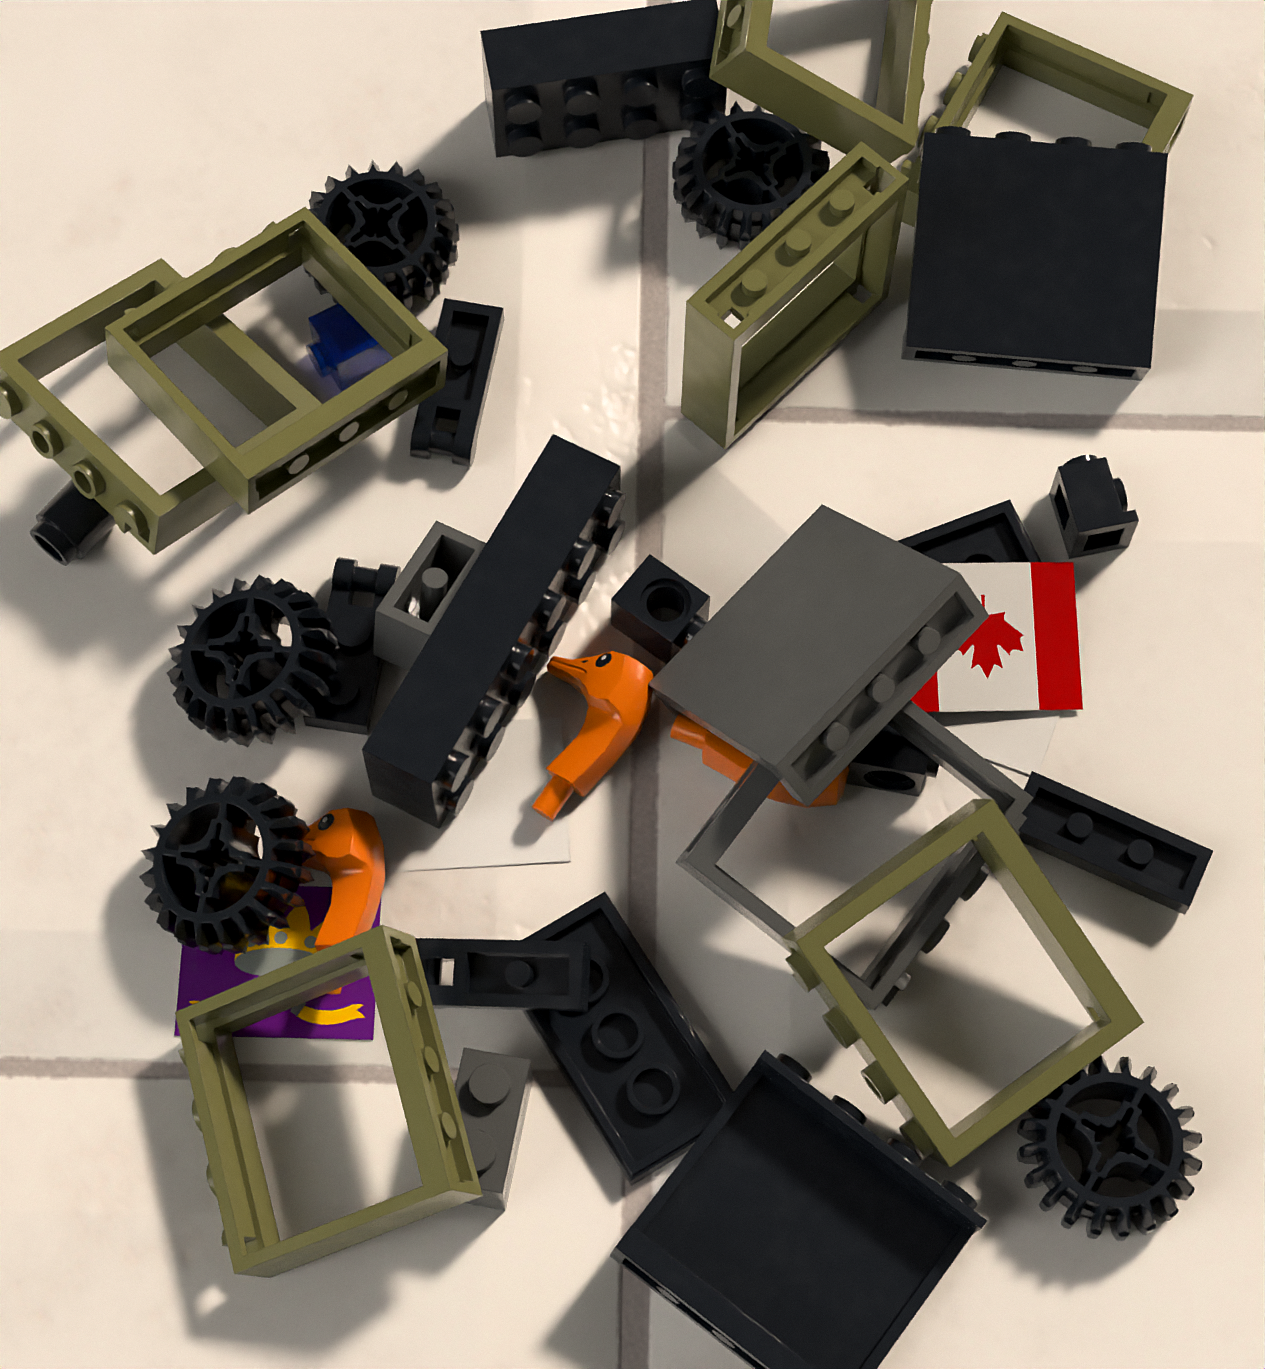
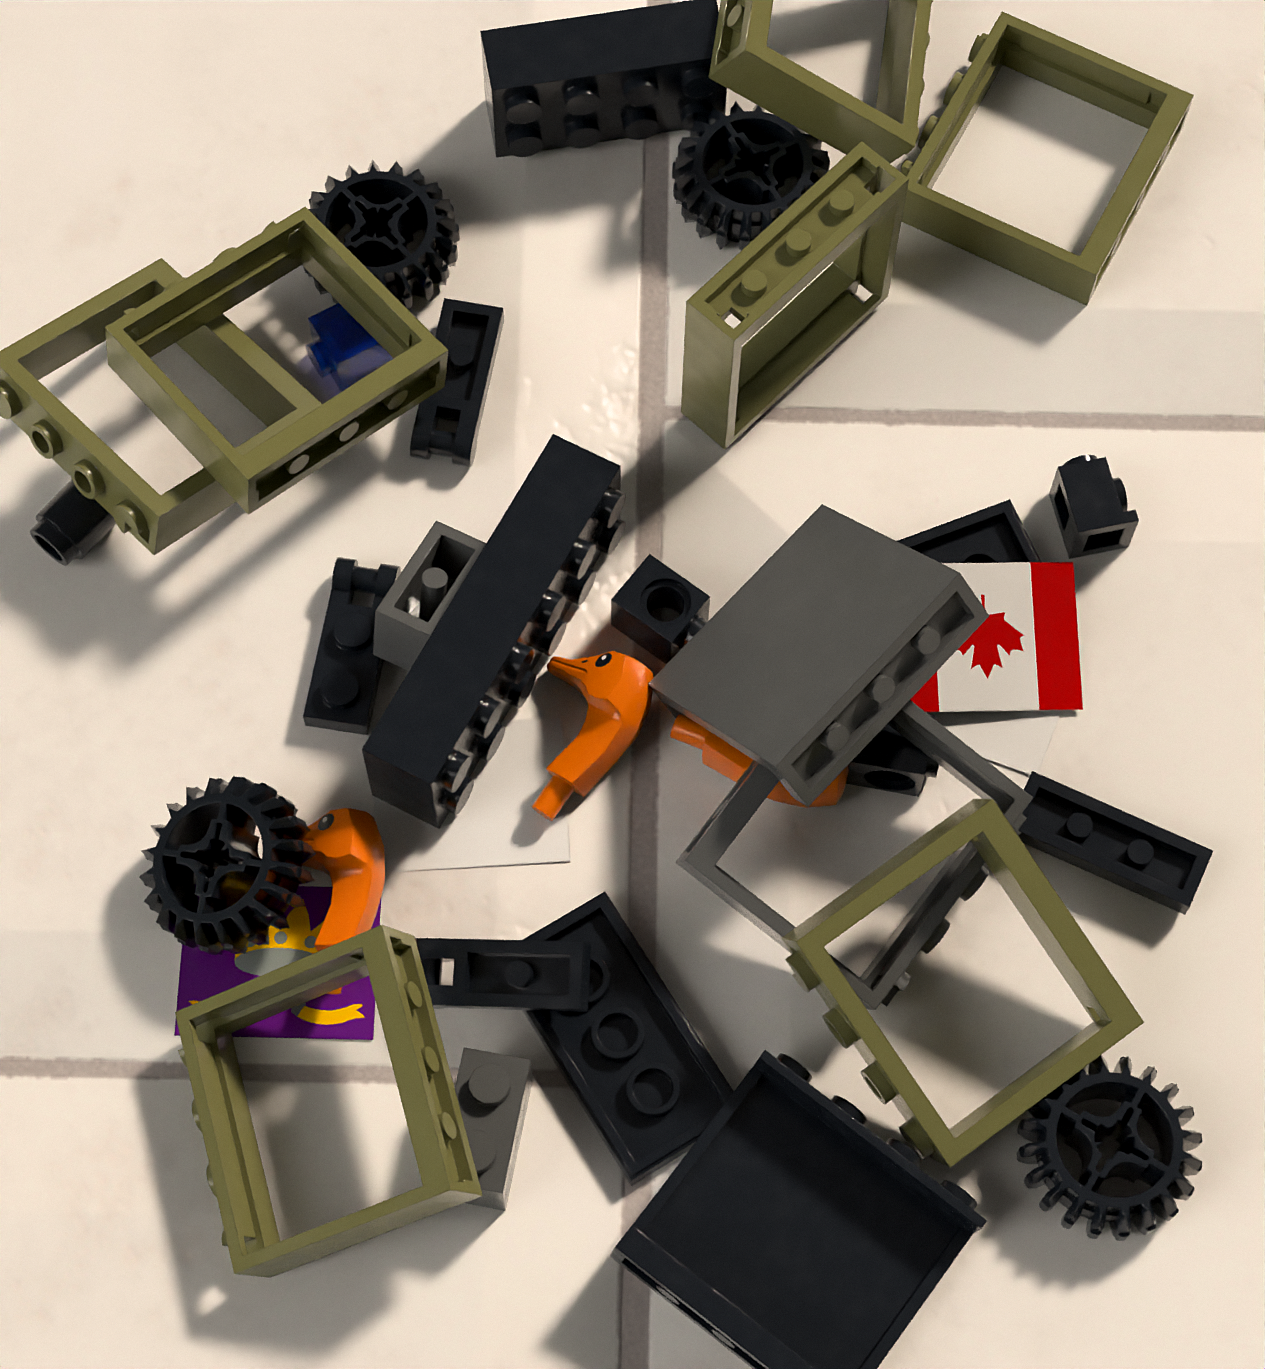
black gear [167,574,340,748] -> none
black panel [901,126,1168,381] -> none

